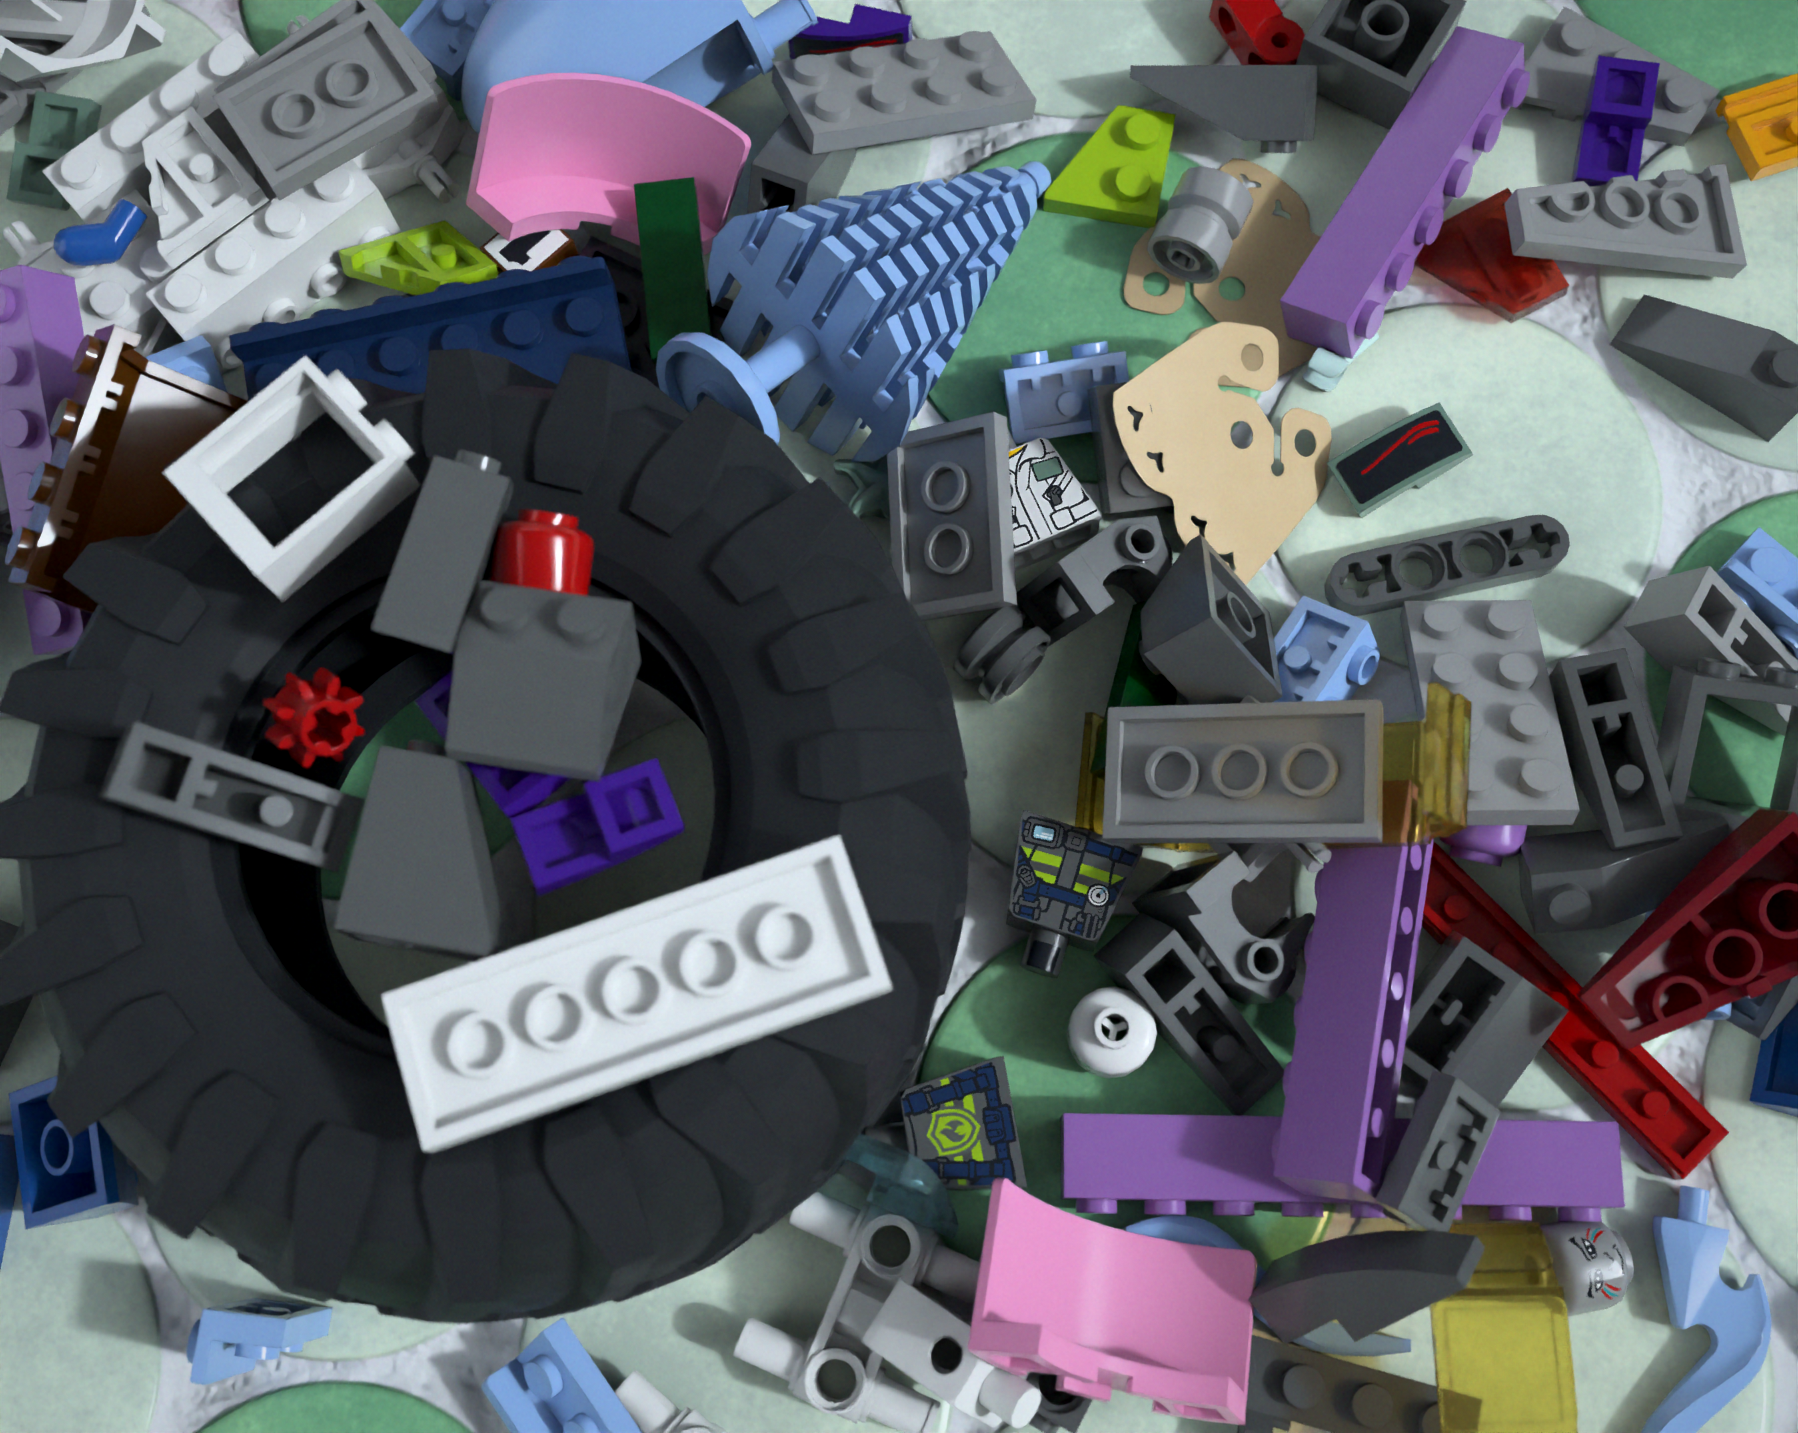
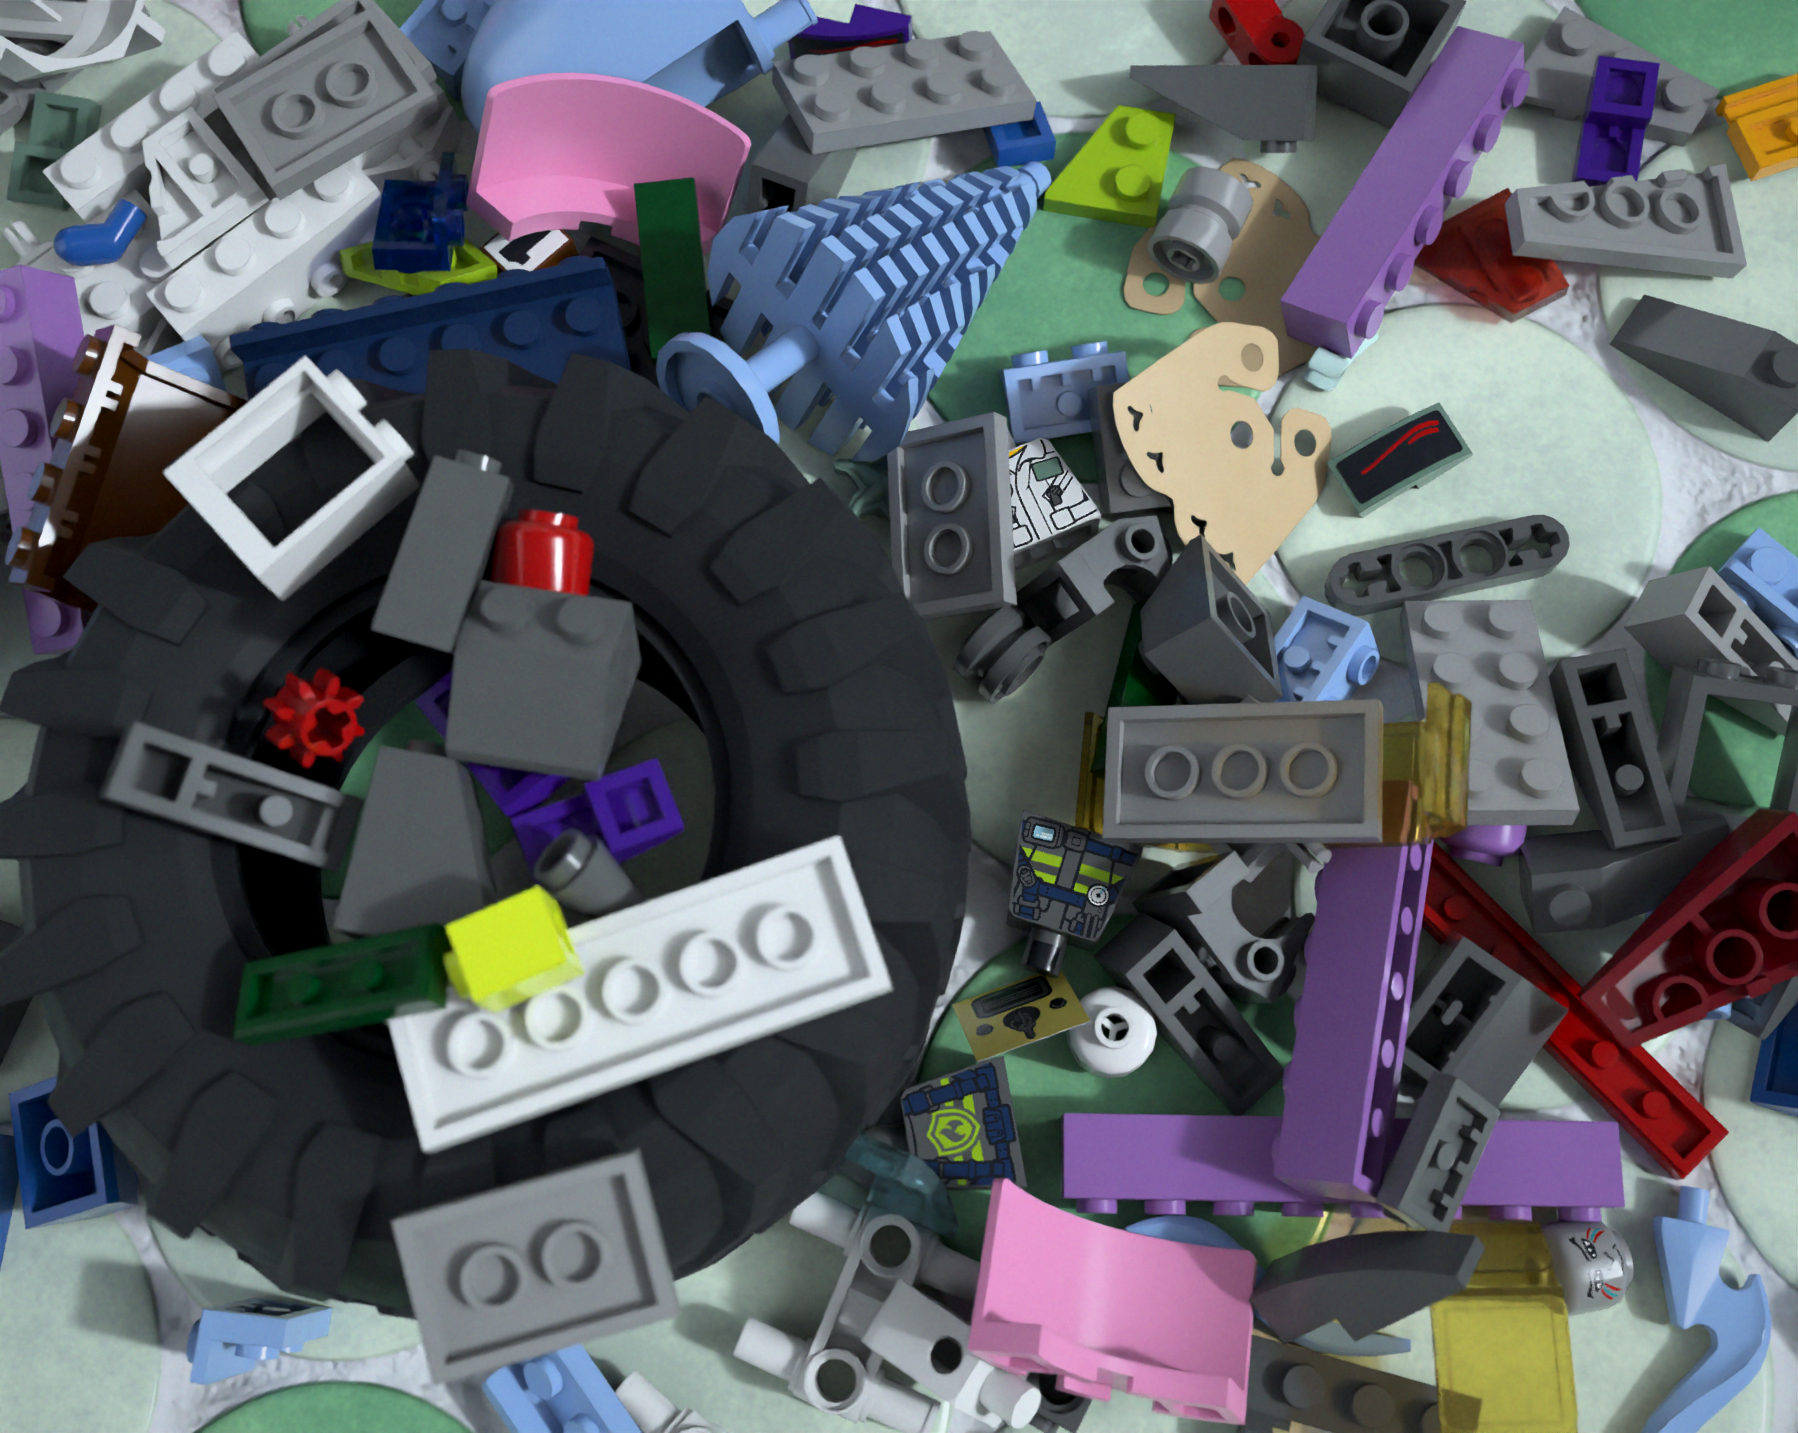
none -> dark green tile [233,922,452,1046]
none -> clear blue bracket [372,152,469,274]
none -> light grey plate [391,1148,681,1386]
none -> neon yellow brick [444,886,585,1013]
none -> dark grey cone [533,828,650,921]
none -> sticker [952,969,1091,1062]
none -> blue plate [983,101,1056,167]

